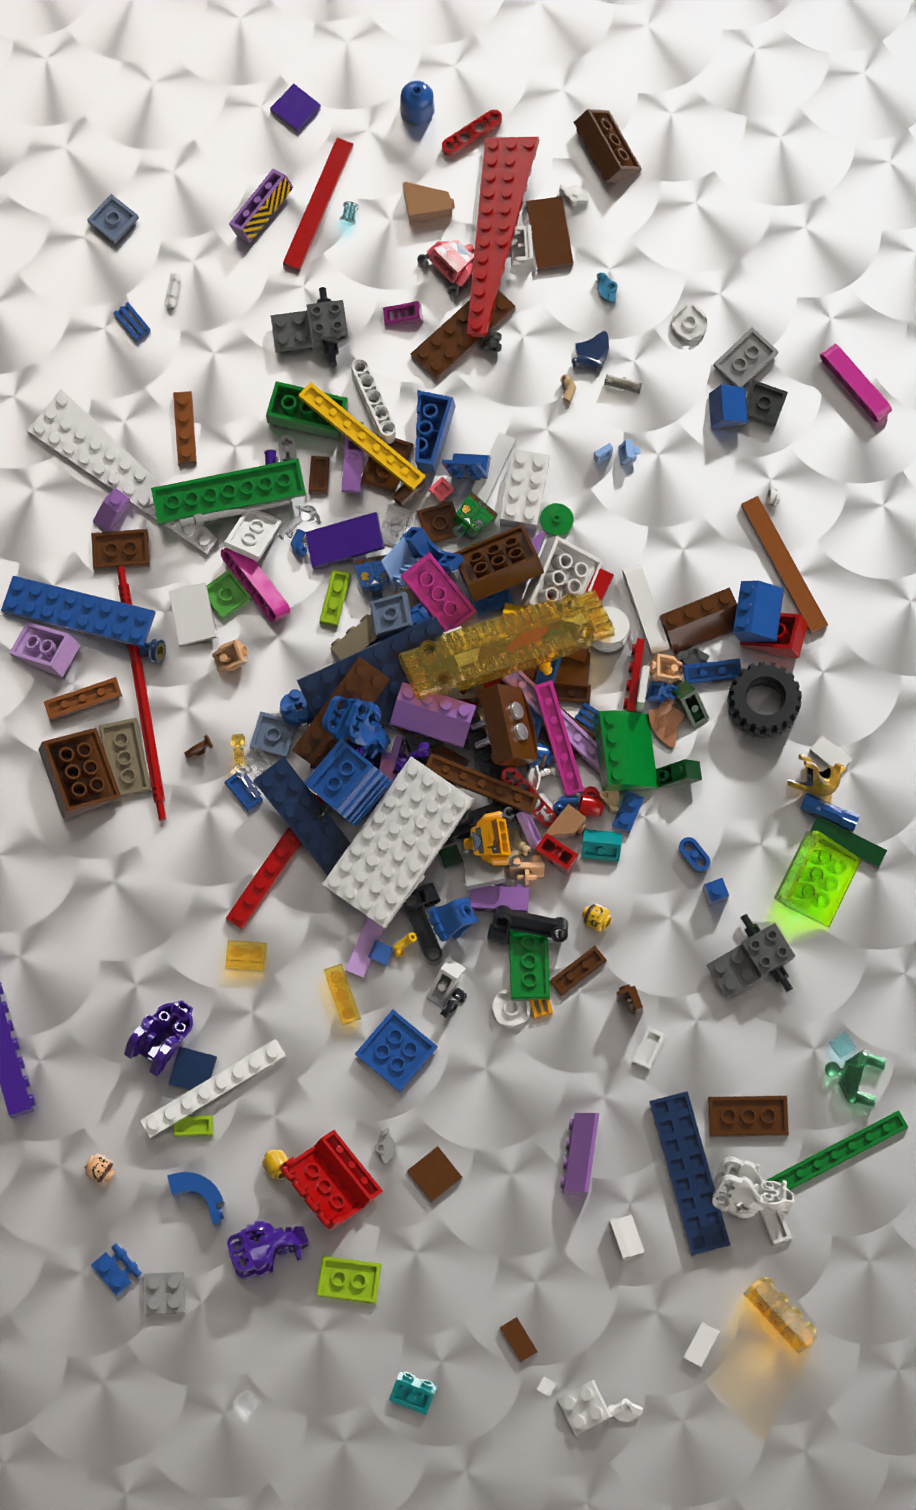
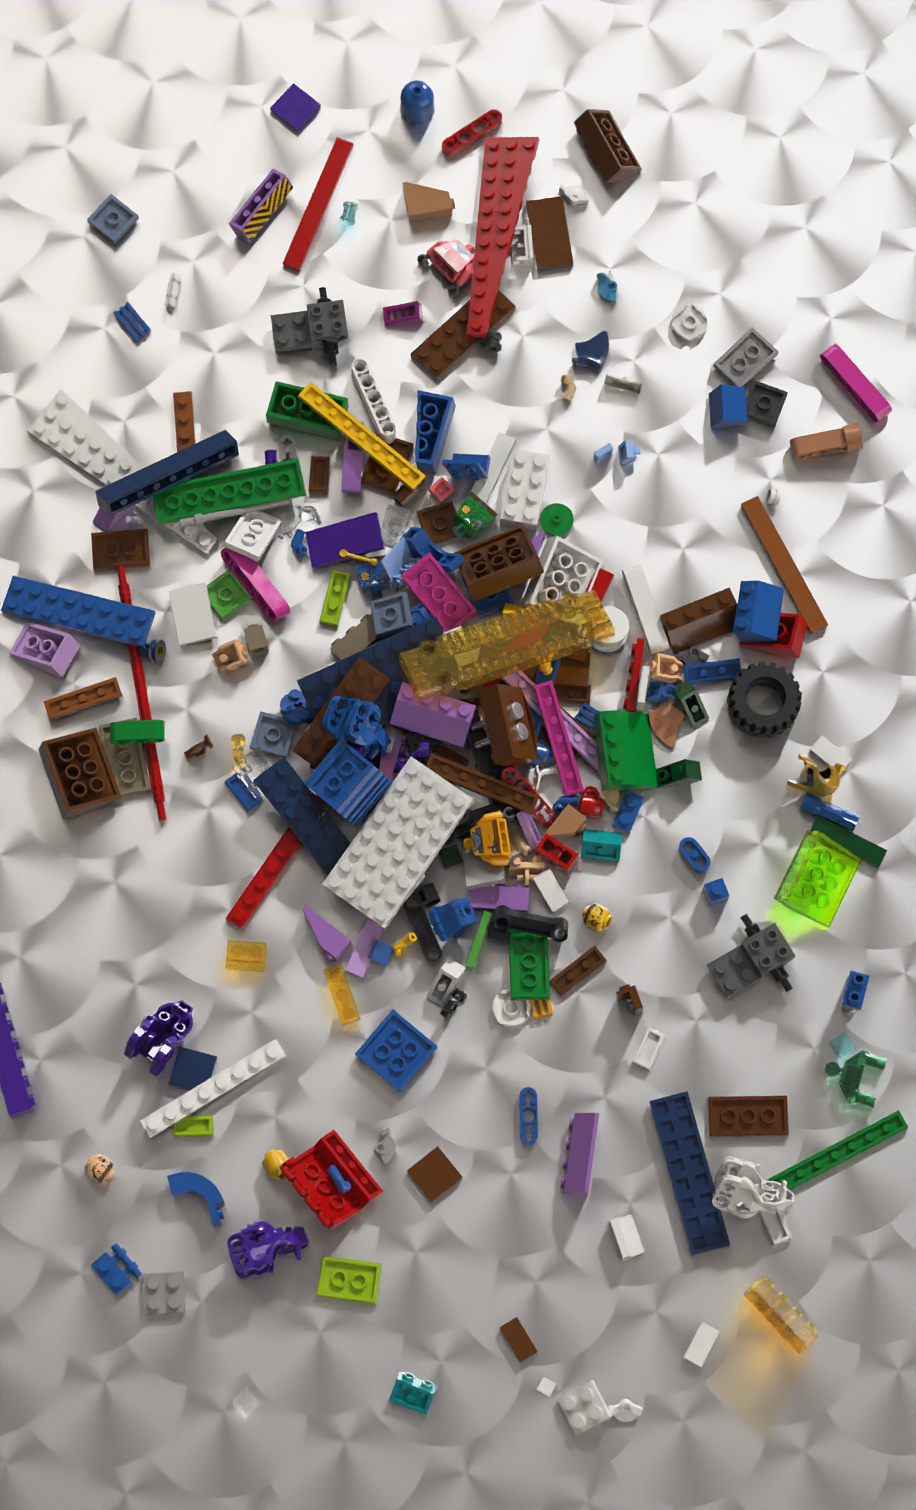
none -> dark blue brick [95,430,239,517]
none -> green beam [110,720,165,744]
none -> dark tan brick [244,624,269,656]
none -> medium lavender slope [303,905,351,962]
none -> blue arm [327,1165,351,1193]
none -> yellow hinge [340,549,378,566]
none -> bright green tile [466,911,491,971]
none -> blue beam [519,1087,538,1146]
none -> white tile [532,868,569,912]
none -> nougat beam [789,423,863,460]
none -> blue hips [841,970,869,1014]

